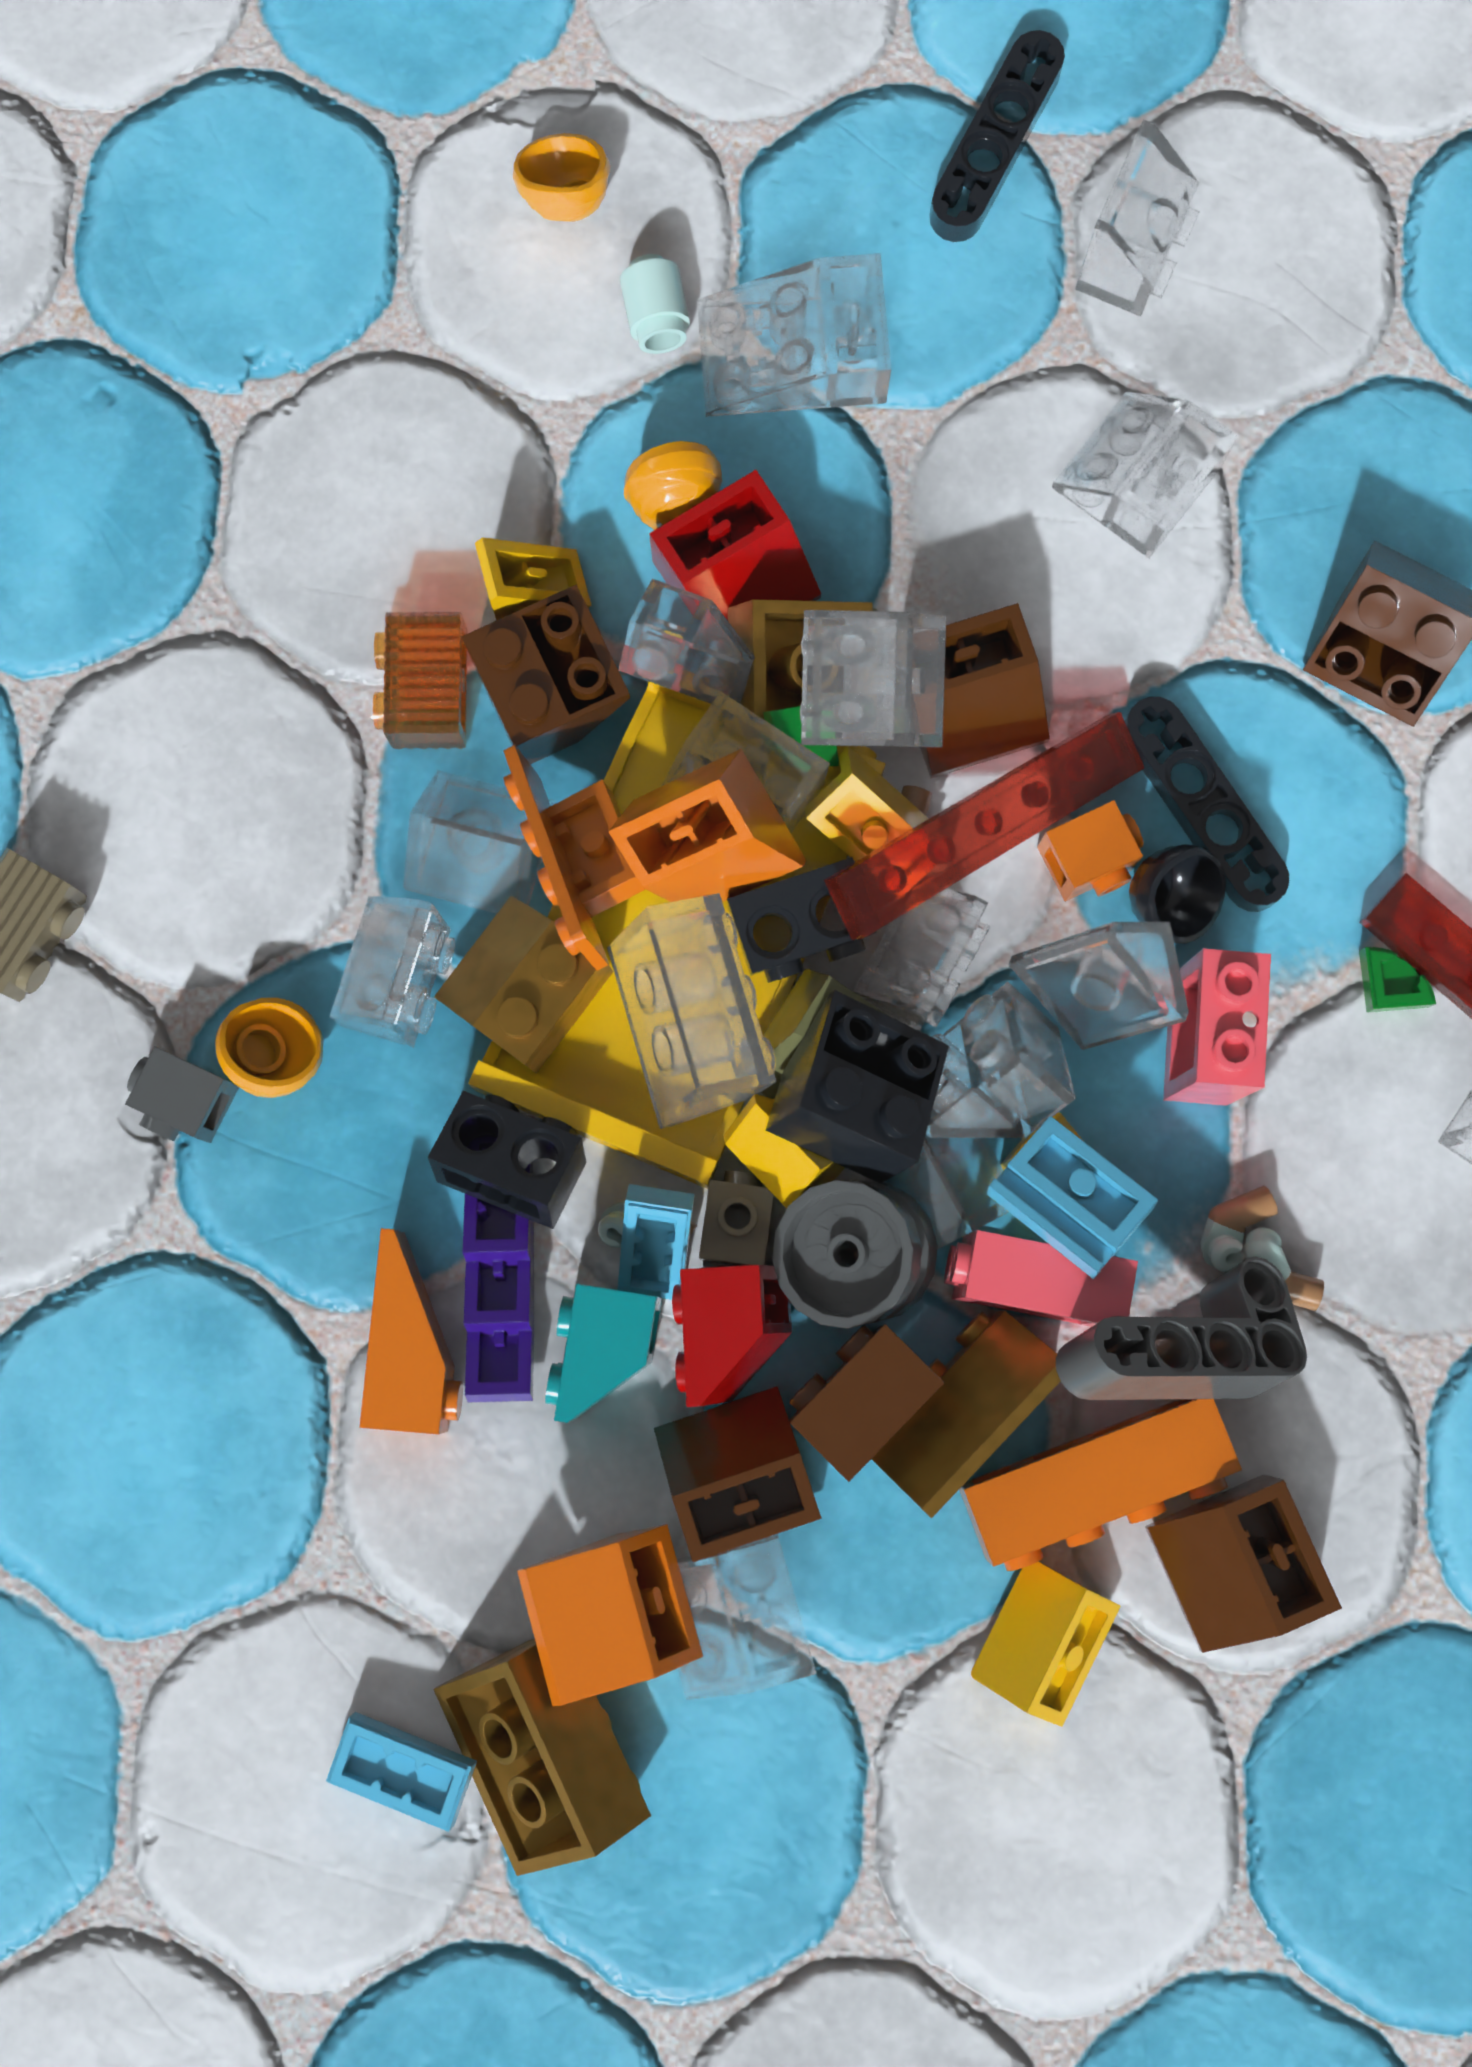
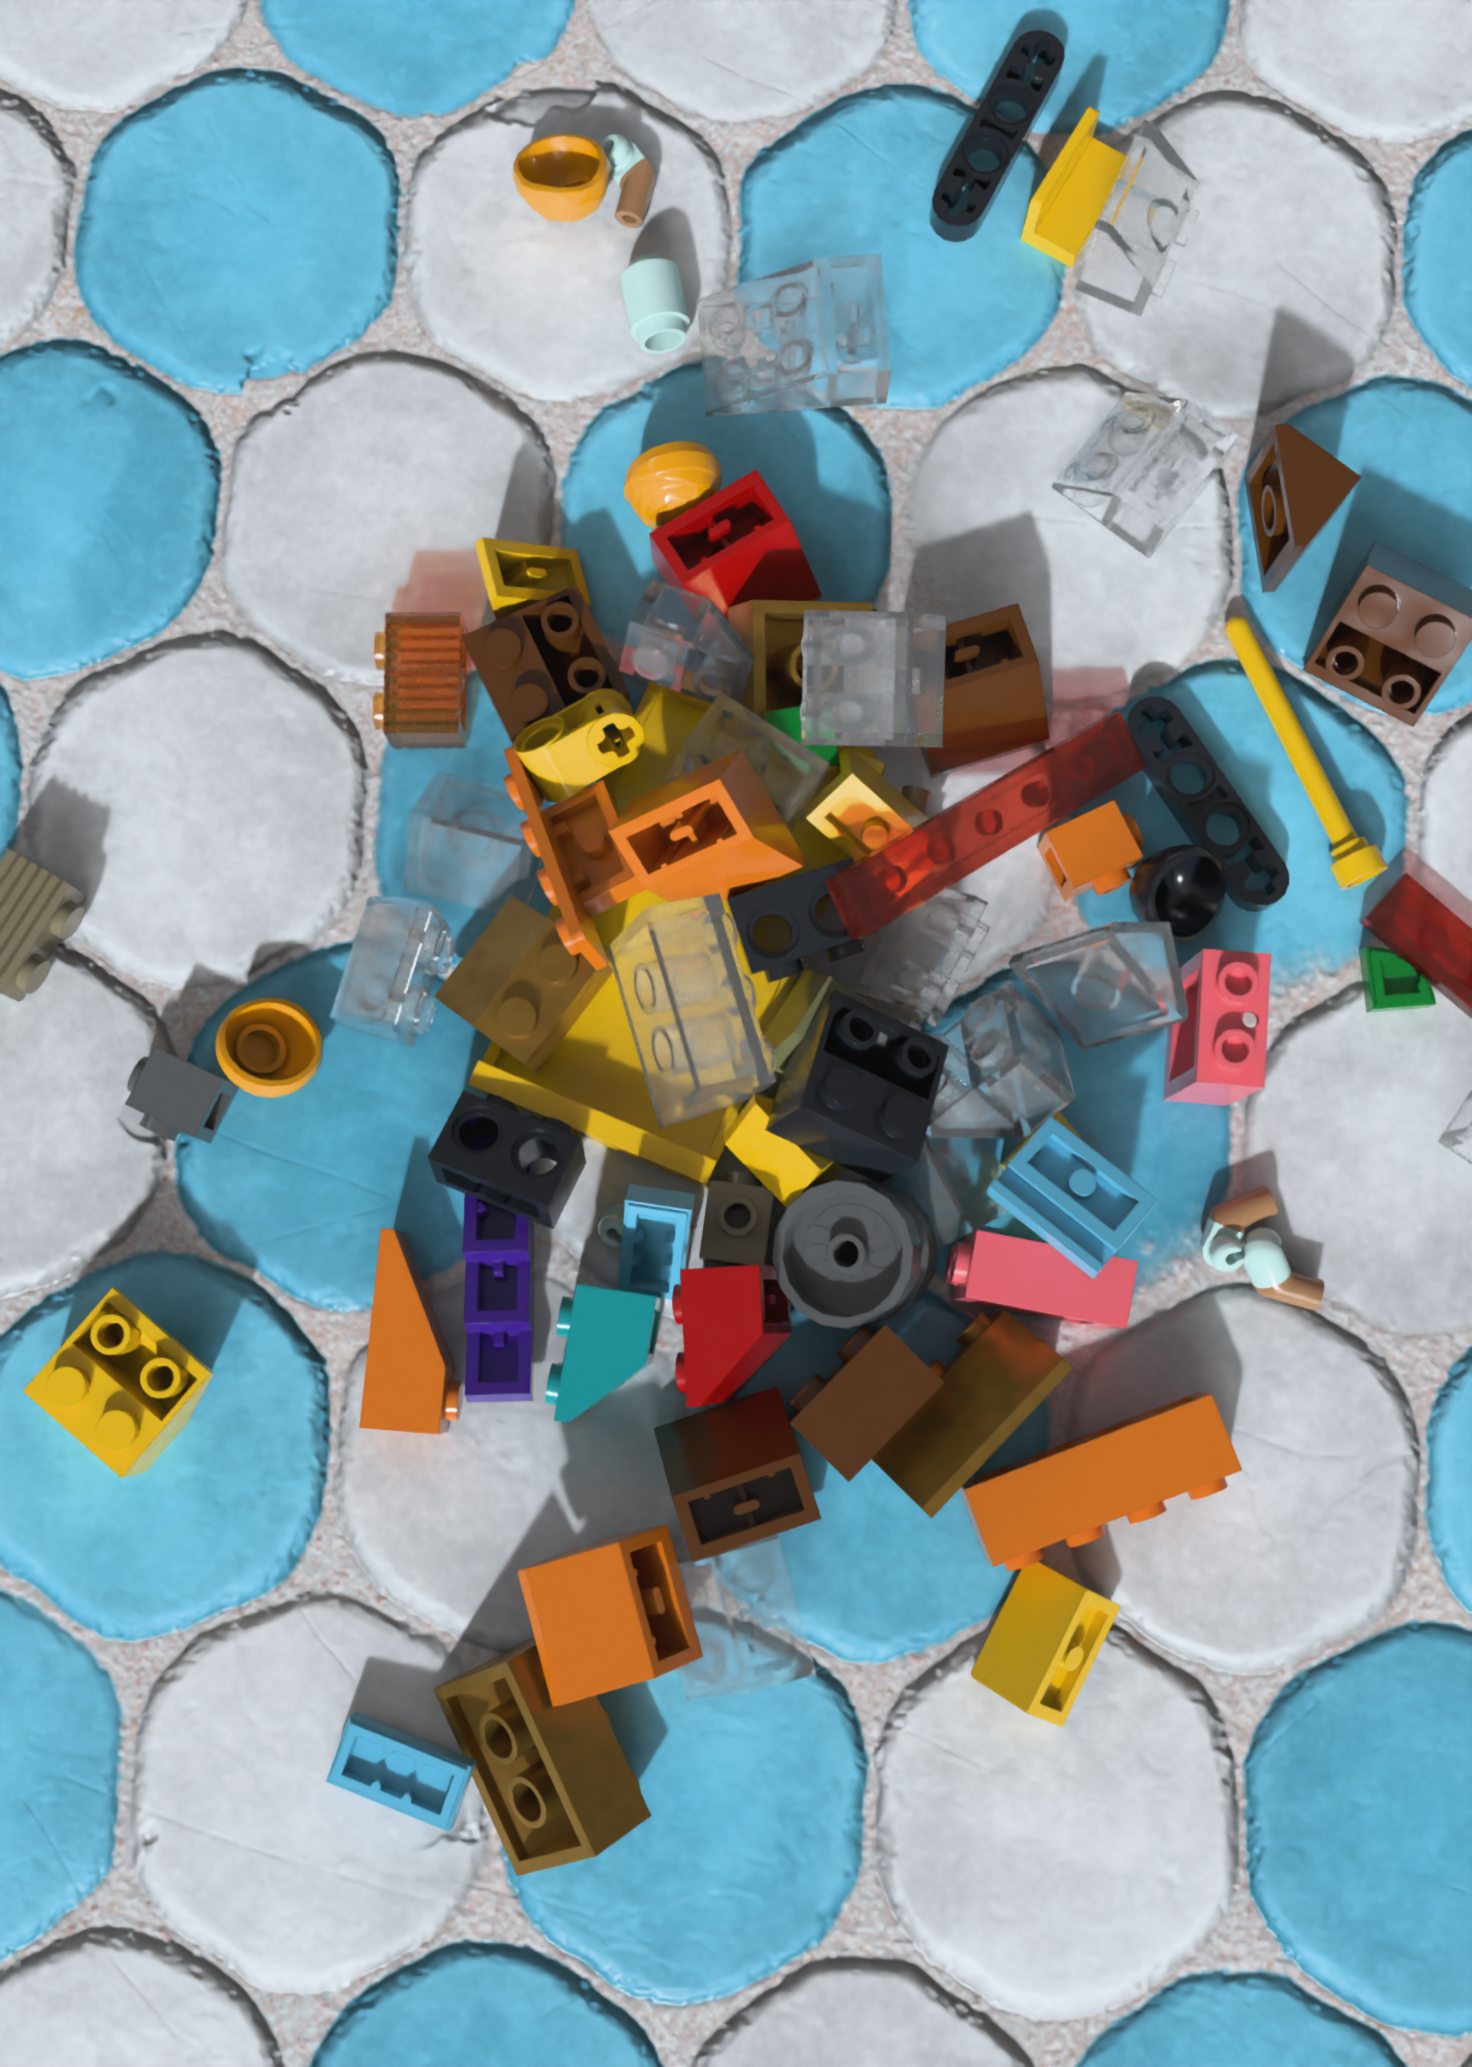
dark grey beam [1056,1257,1307,1400] -> none
reddish brown slope [1145,1474,1342,1653] -> none
none -> yellow slope [23,1287,214,1478]
none -> yellow piece [513,688,645,803]
none -> medium nougat arm [600,134,655,228]
none -> yellow panel [1021,106,1134,268]
none -> yellow piece [1225,616,1388,890]
none -> reddish brown slope [1244,424,1361,593]

